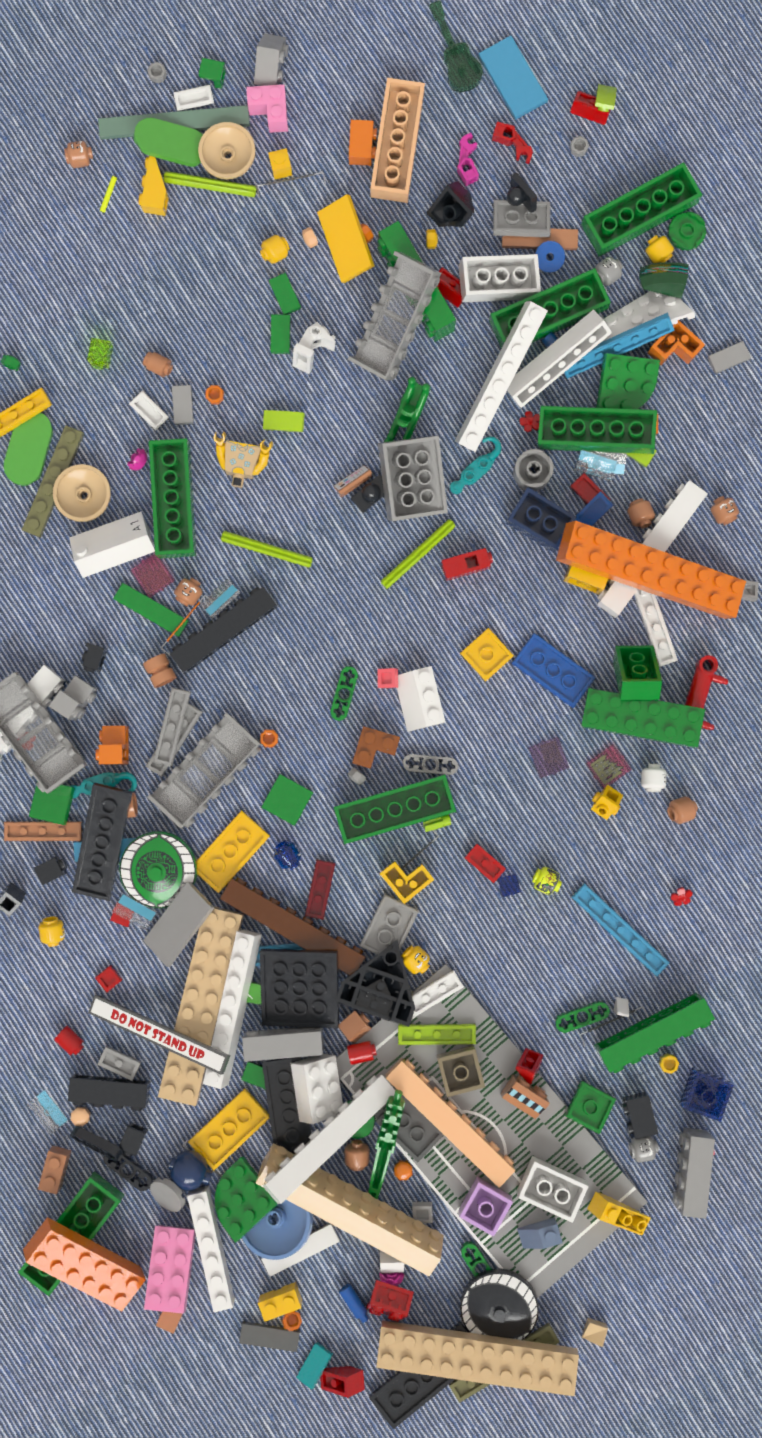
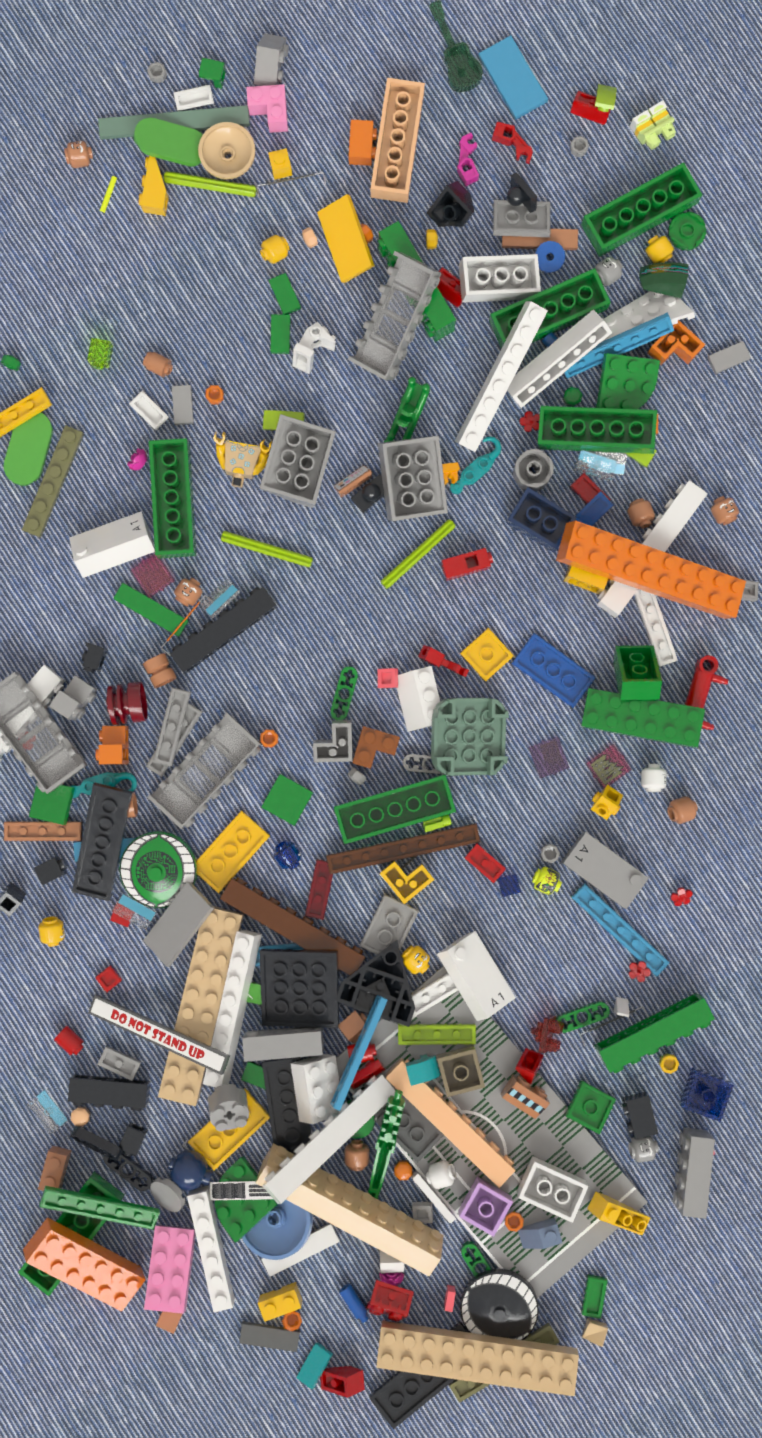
tan dish [53,464,111,522] -> none
none -> tile [39,1185,160,1230]
none -> dark red wheel [106,681,148,725]
none -> light grey brick [208,1084,249,1131]
none -> sticker [210,1181,273,1200]
none -> light grey slope [259,414,336,508]
none -> light grey brick [313,720,353,762]
none -> reddish brown tile [326,823,480,874]
none -> dark azure tile [330,995,388,1111]
none -> red plate [350,1060,386,1090]
none -> teal brick [405,1054,441,1086]
none -> white tile [412,1170,456,1223]
none -> red piece [418,645,469,677]
none -> white head [426,1160,456,1189]
none -> sand green tile [431,698,509,776]
none -> white brick [437,931,516,1021]
none -> light orange tile [442,462,460,485]
none -> coral tile [444,1285,456,1312]
none -> orange tile [505,1211,524,1232]
none -> clear red hips [531,1015,564,1054]
none -> light grey tile [540,844,560,863]
none -> light grey brick [561,831,649,909]
none -> green tile [563,387,582,407]
none -> green tile [581,1274,608,1319]
none -> red plant [629,961,651,982]
none -> yellowish green hips [630,100,676,150]

